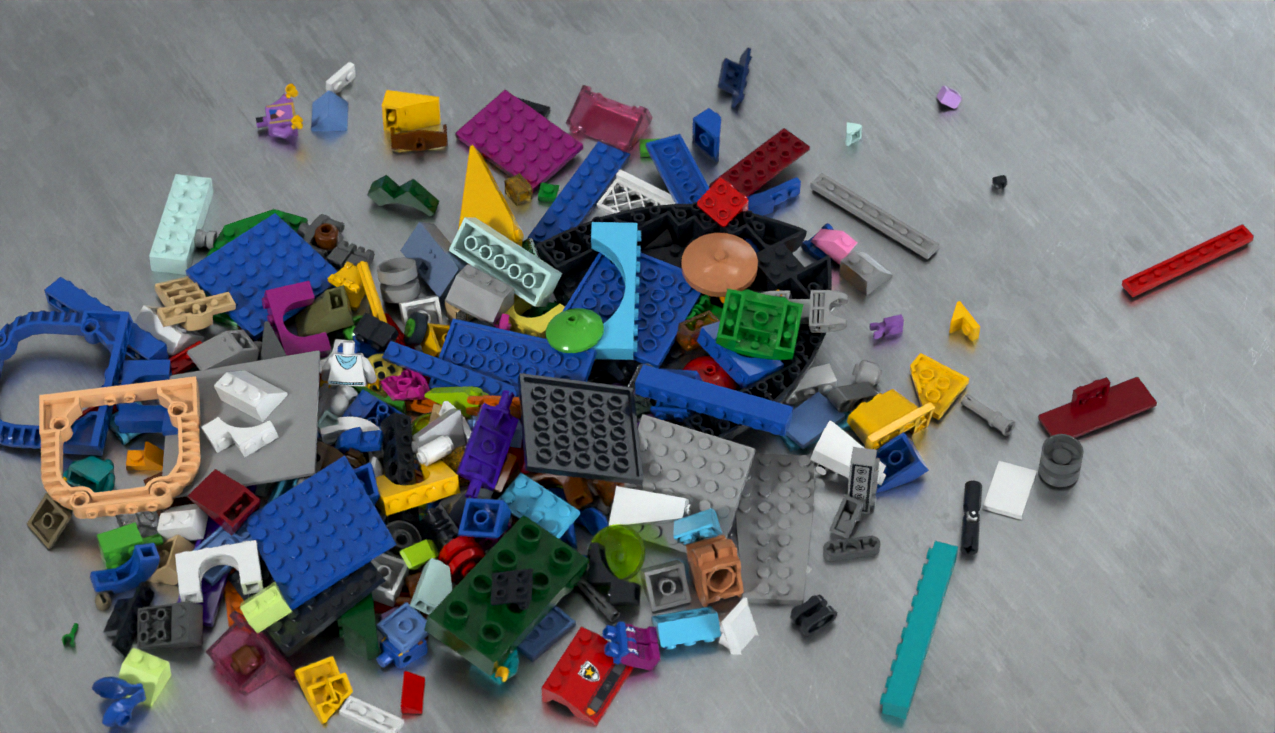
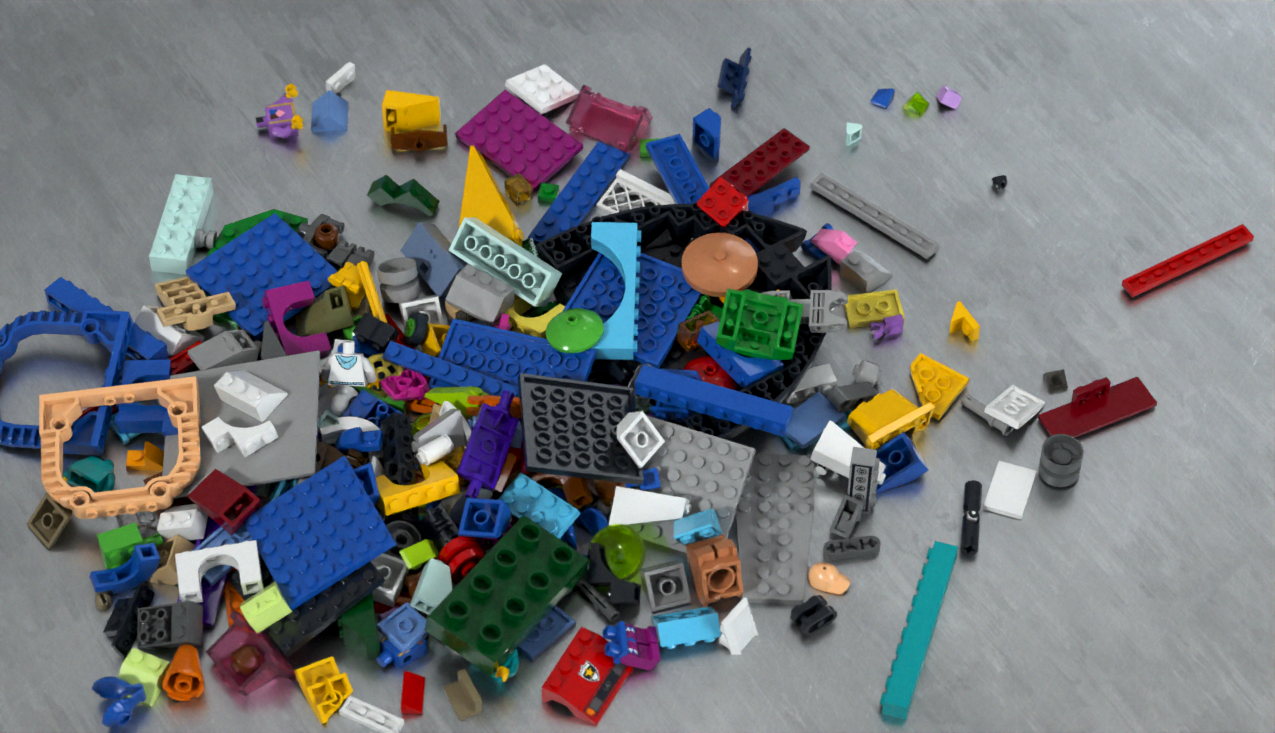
green hand [62,623,79,648] -> none
black hinge [491,568,533,610] -> none
none -> orange cone [162,644,205,701]
none -> dark tan panel [444,669,483,720]
none -> white plate [505,64,581,114]
none -> white slope [617,411,665,468]
none -> blue plate [625,468,661,491]
none -> light nougat cap [807,562,850,595]
none -> light yellow tile [843,289,905,329]
none -> blue slope [870,88,895,108]
none -> clear neon green slope [902,92,930,116]
none -> white tile [984,385,1045,430]
none -> clear smoke slope [1043,369,1068,392]

